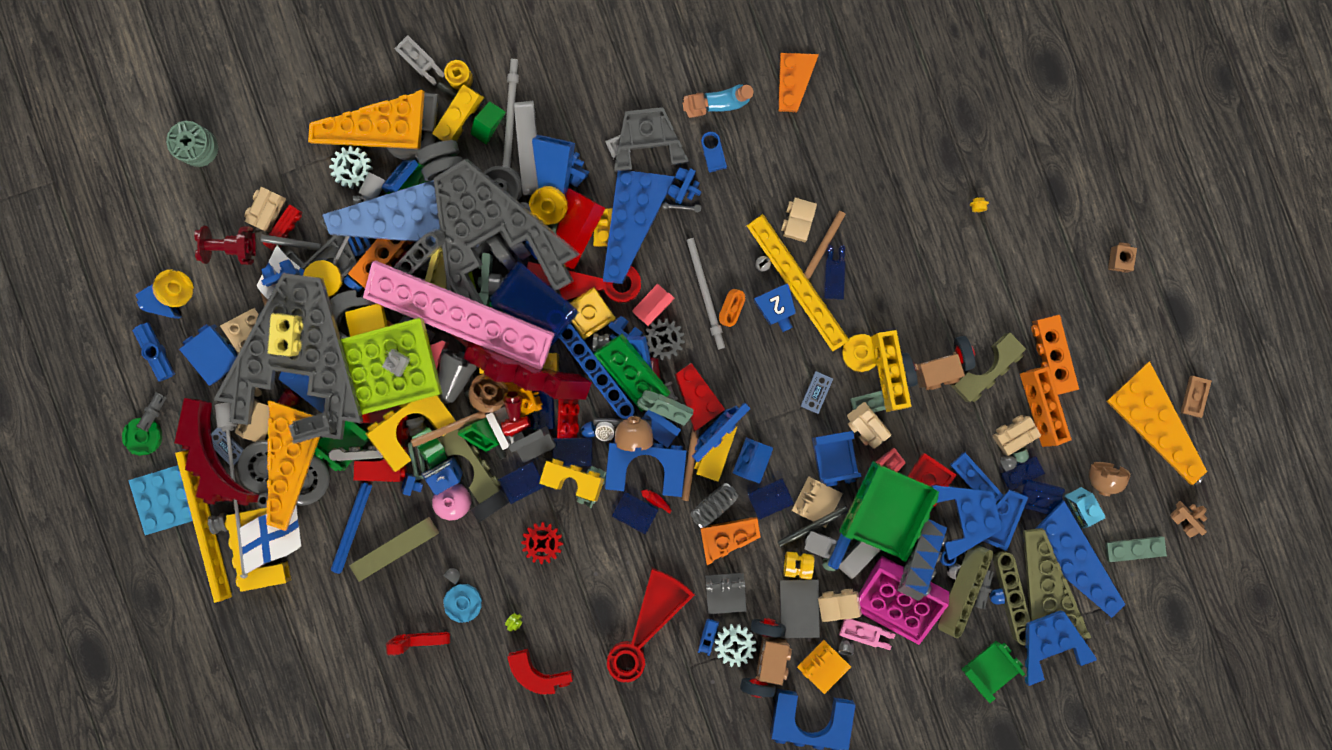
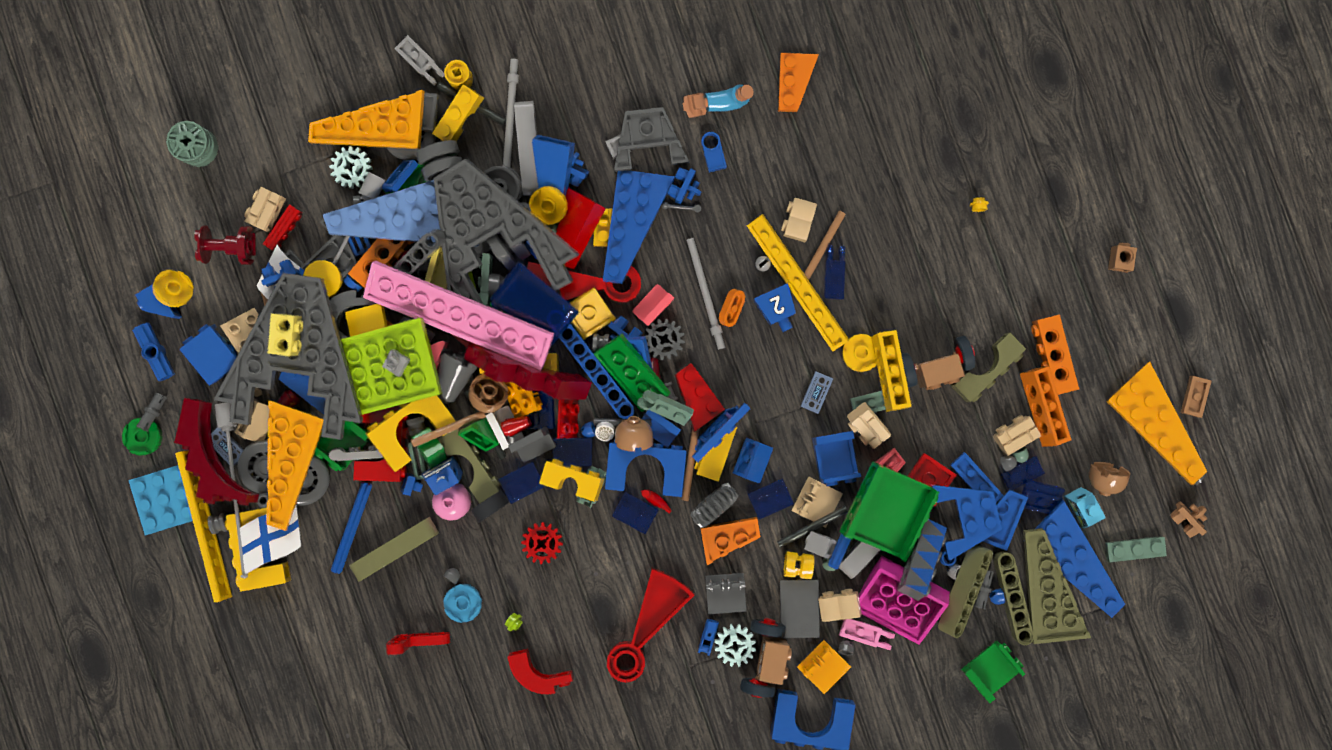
dark grey bar [260,234,321,251] -> none
dark grey hinge [289,411,337,444] -> none
green slope [470,101,506,144] -> none
dark red cone [503,391,523,421] -> none
blue wing [1025,610,1097,686] -> none

